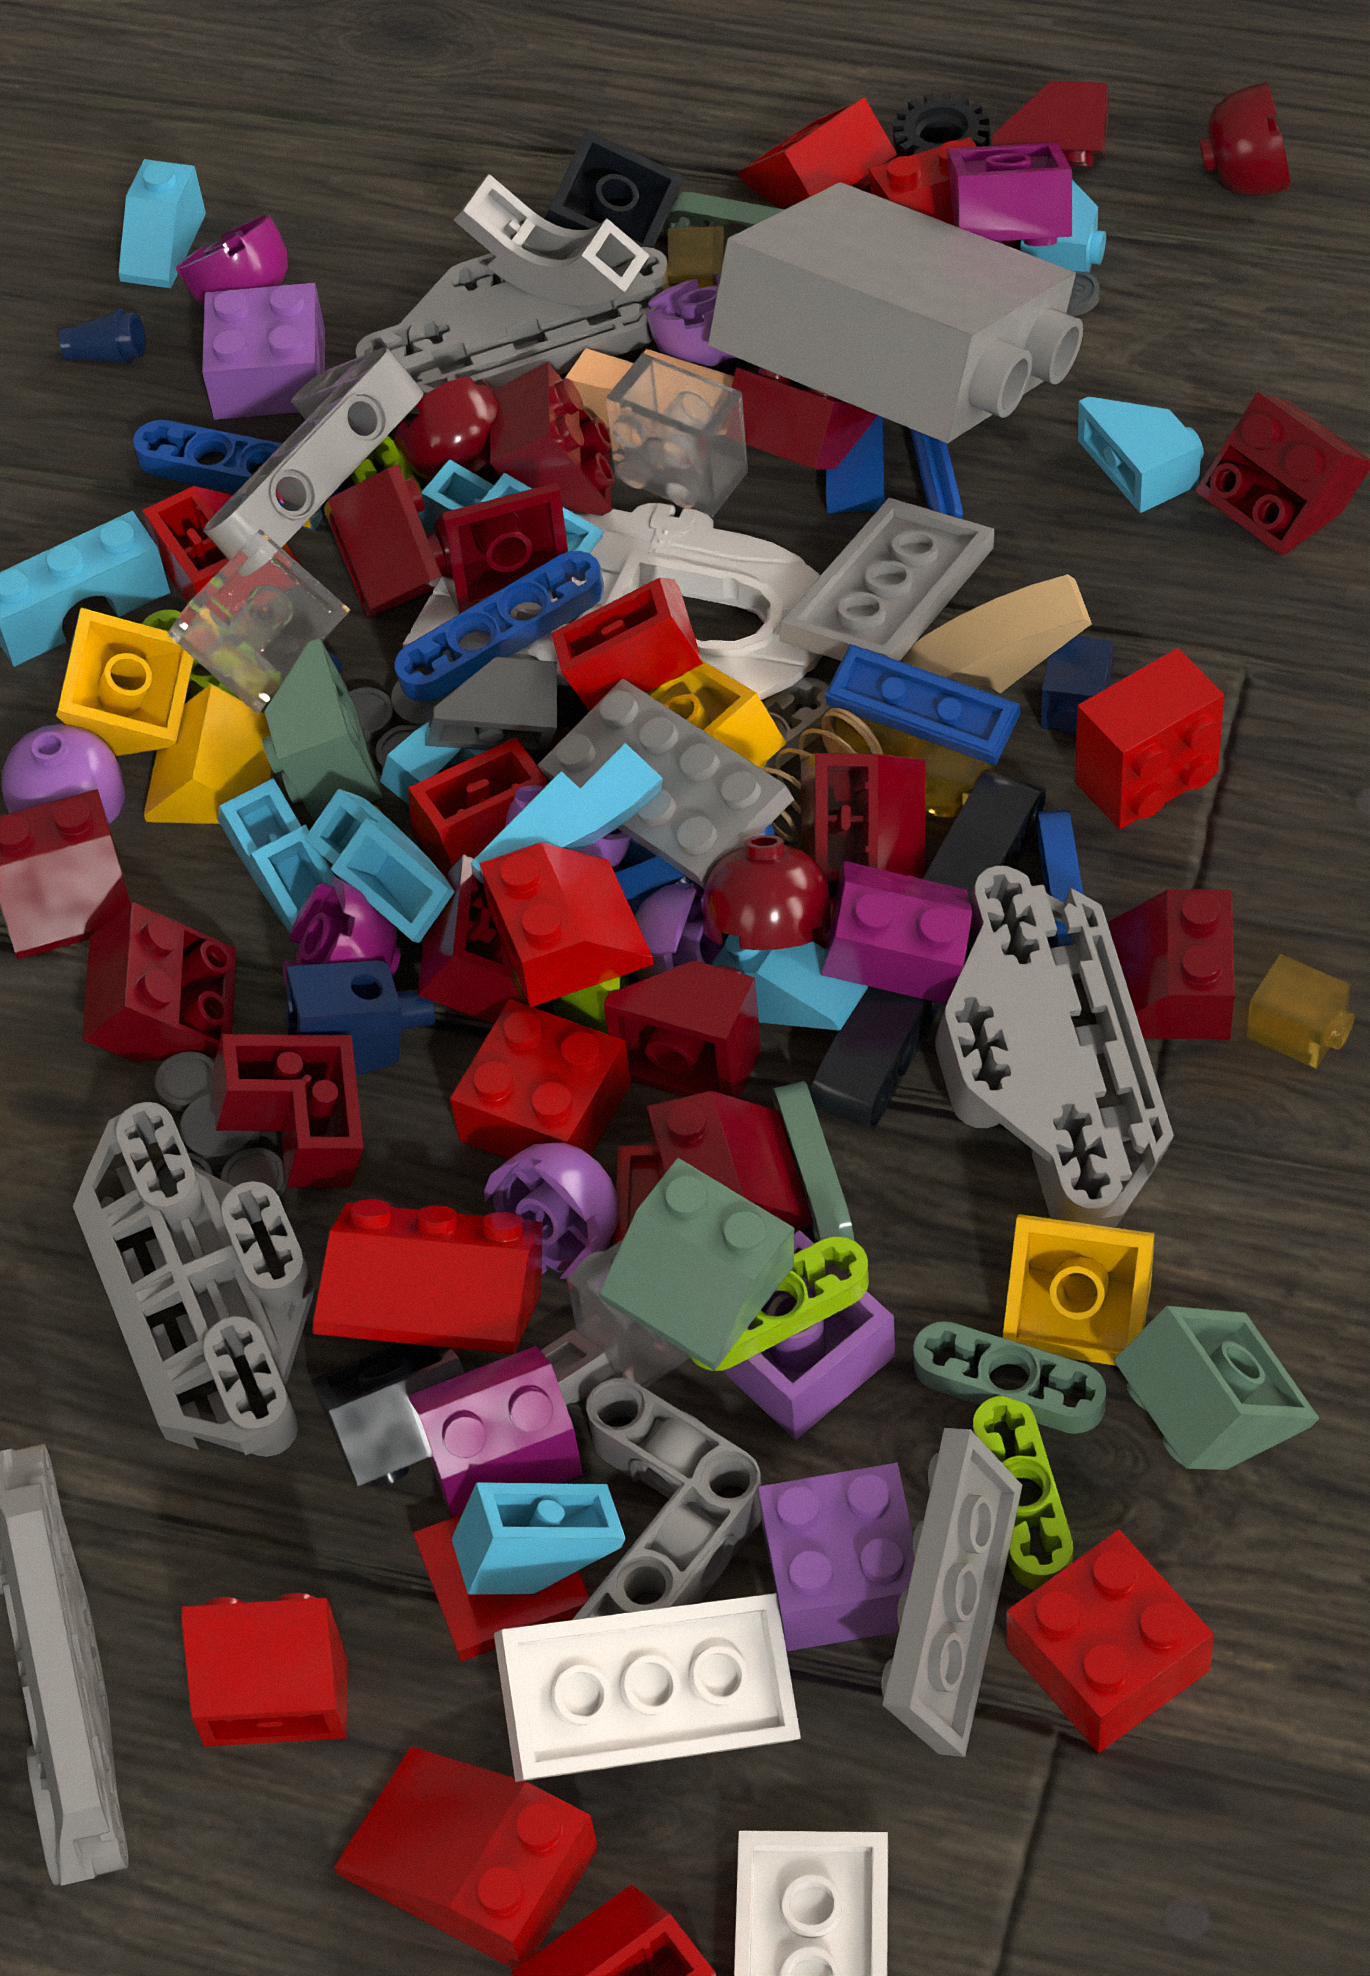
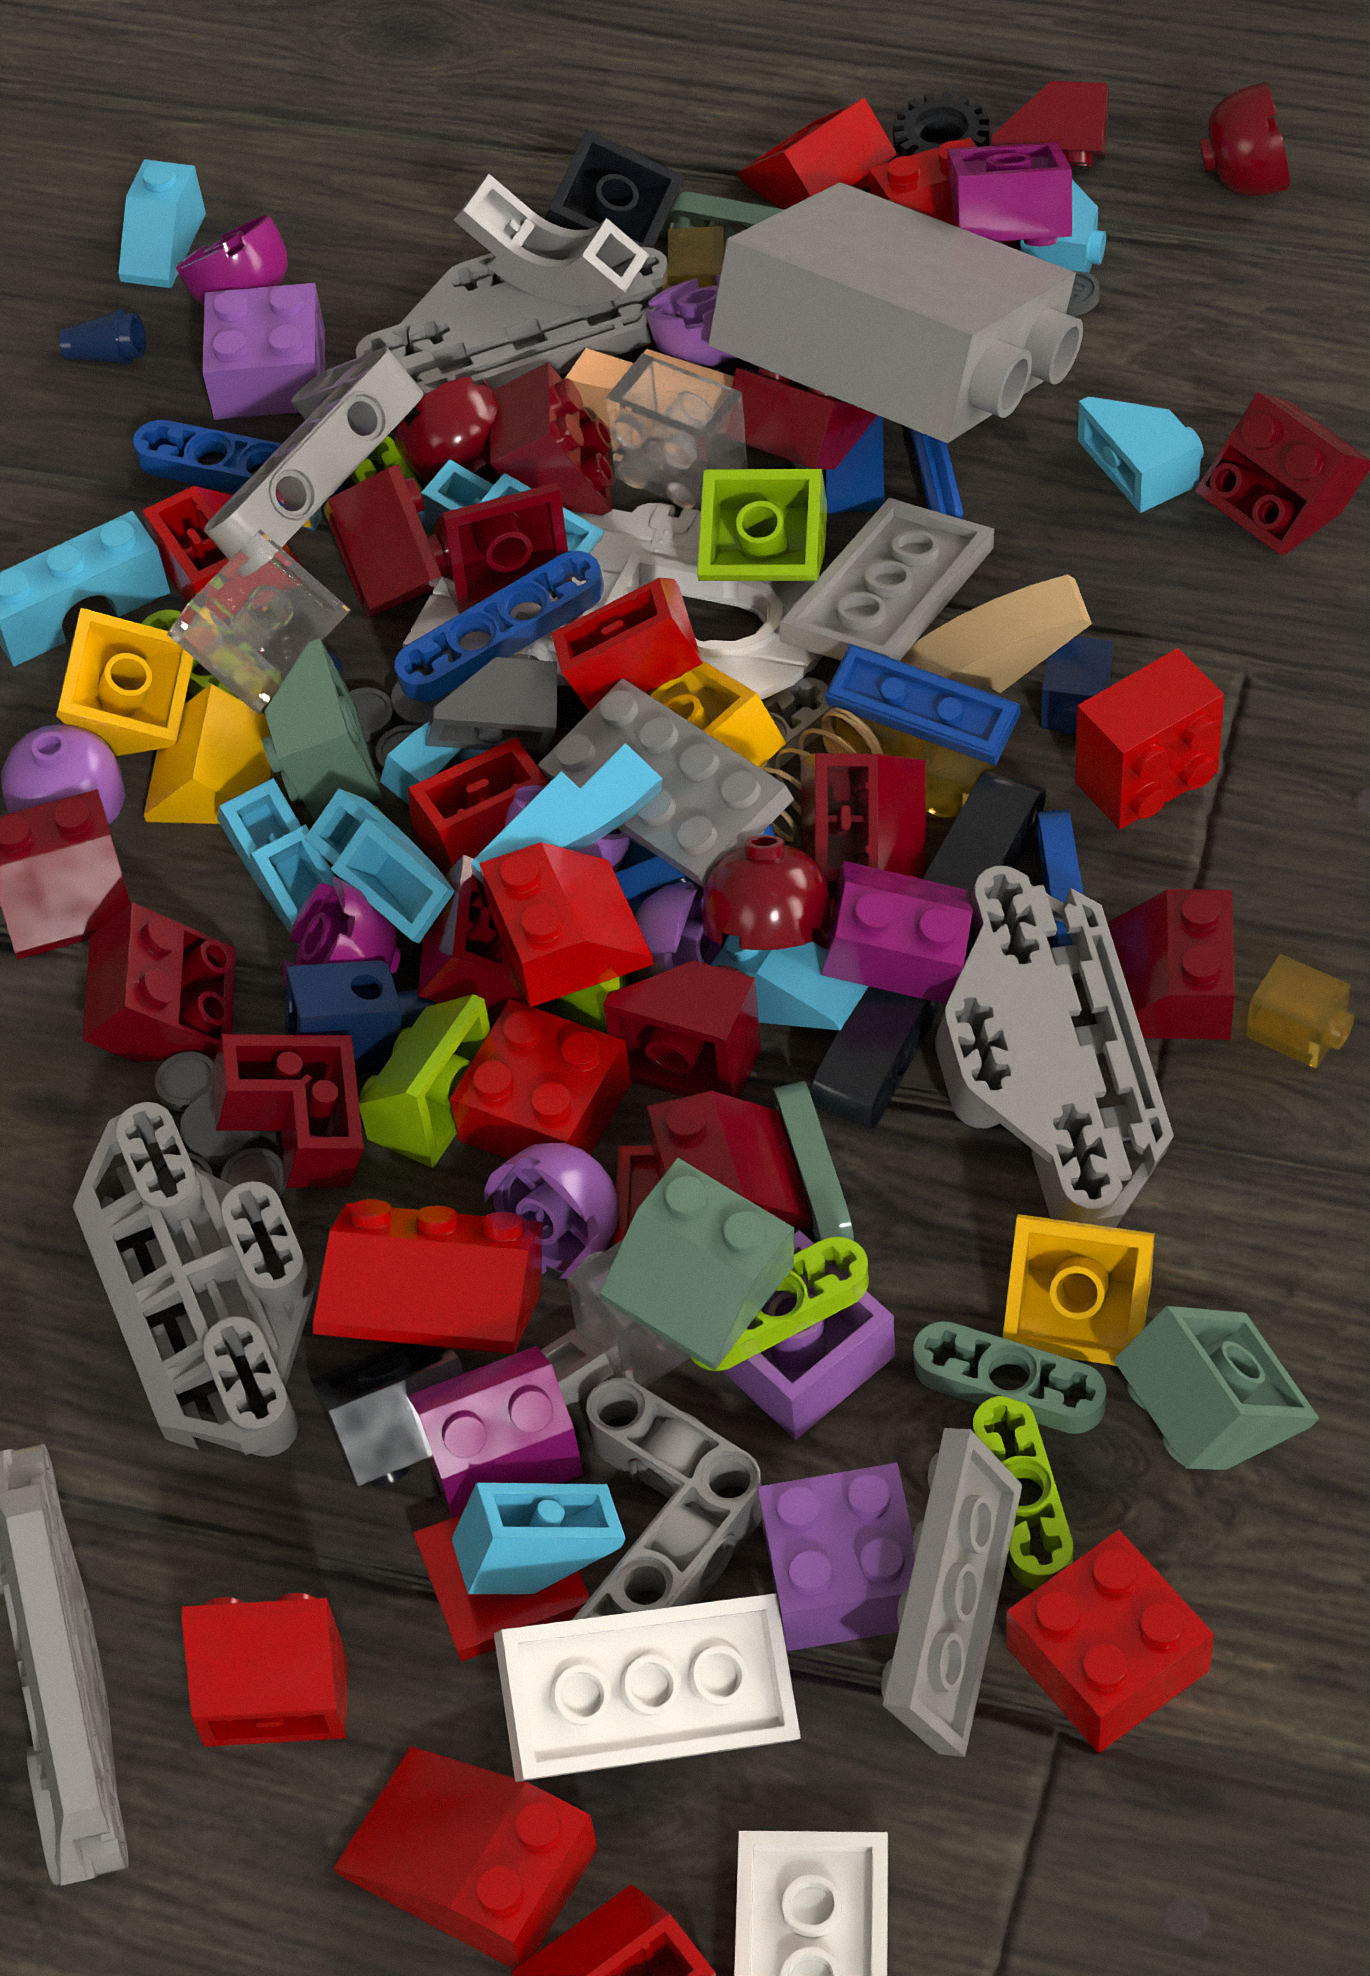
none -> lime slope [359,994,491,1168]
none -> lime slope [697,469,827,581]

